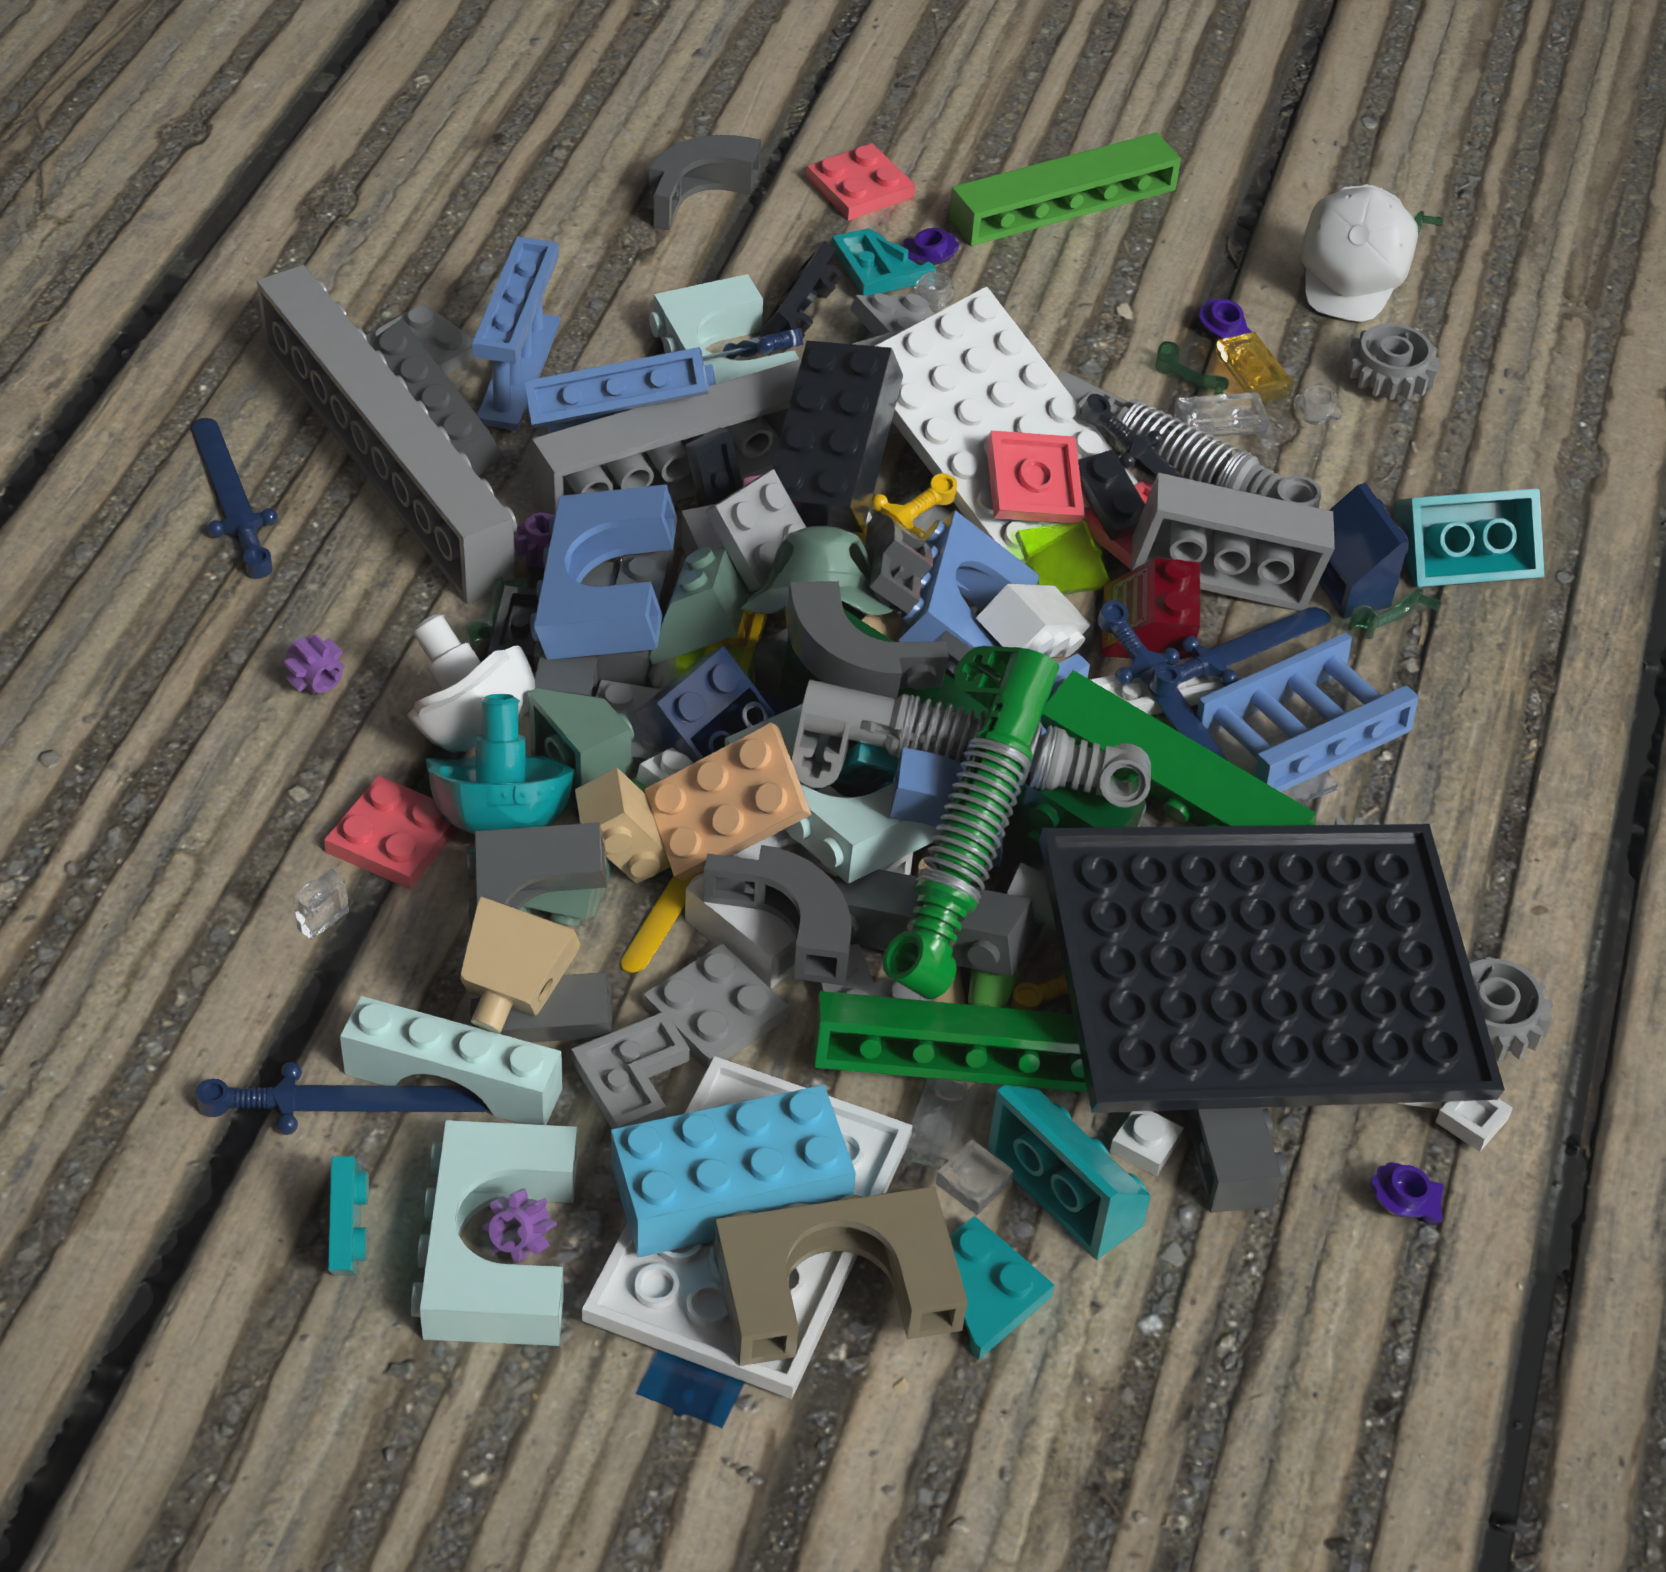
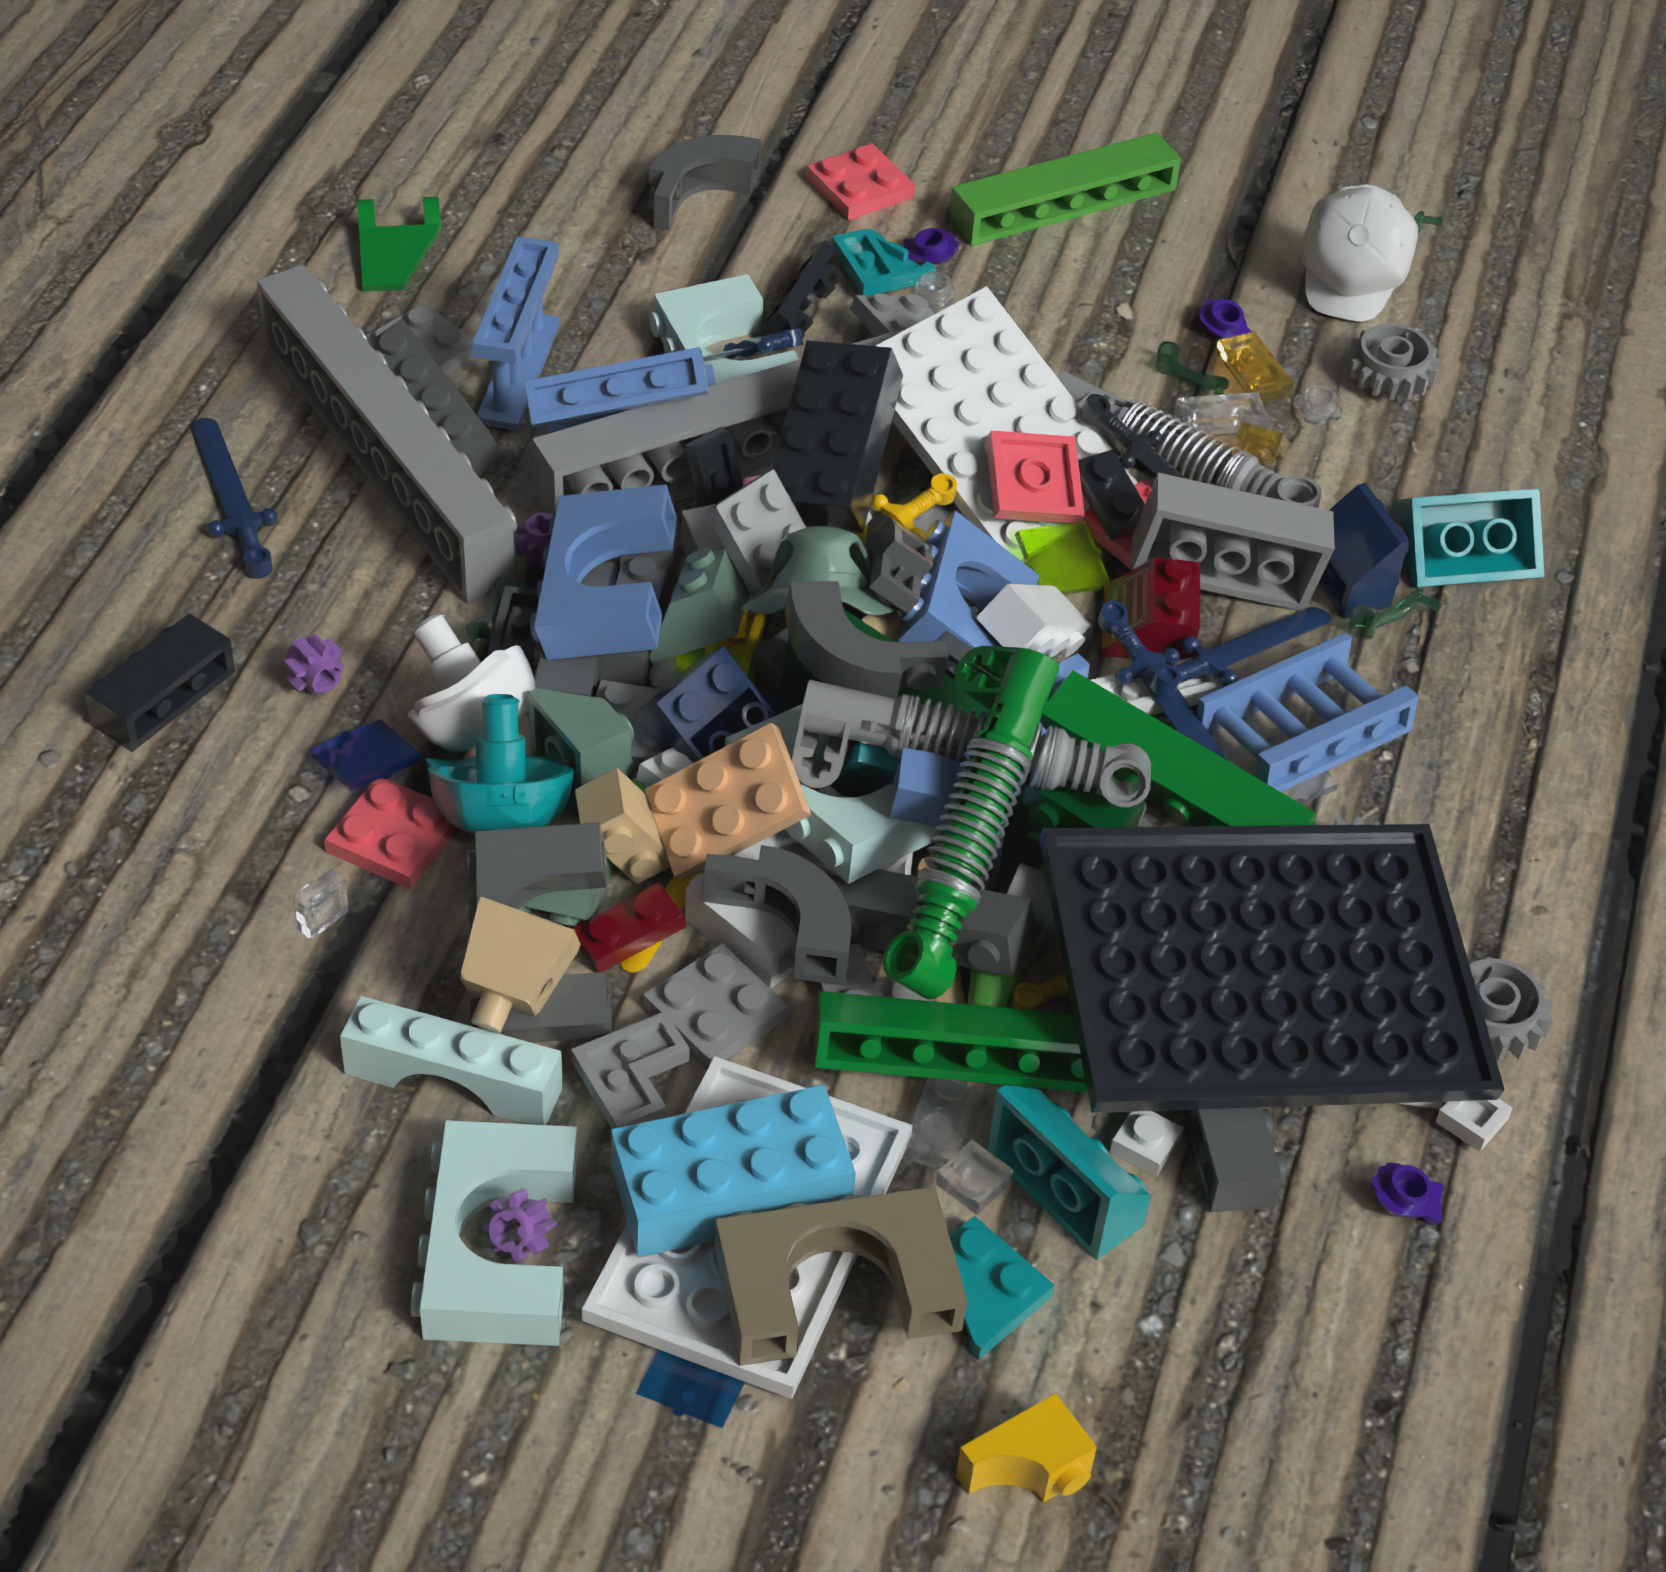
dark blue sword [196,1062,490,1135] -> none
teal wing [328,1156,369,1276] -> none
none -> black brick [84,613,235,752]
none -> clear blue piece [310,719,422,791]
none -> green flag [357,196,441,292]
none -> dark red plate [571,883,687,973]
none -> yellow arch [956,1393,1097,1503]
none -> clear yellow plate [1236,421,1290,464]

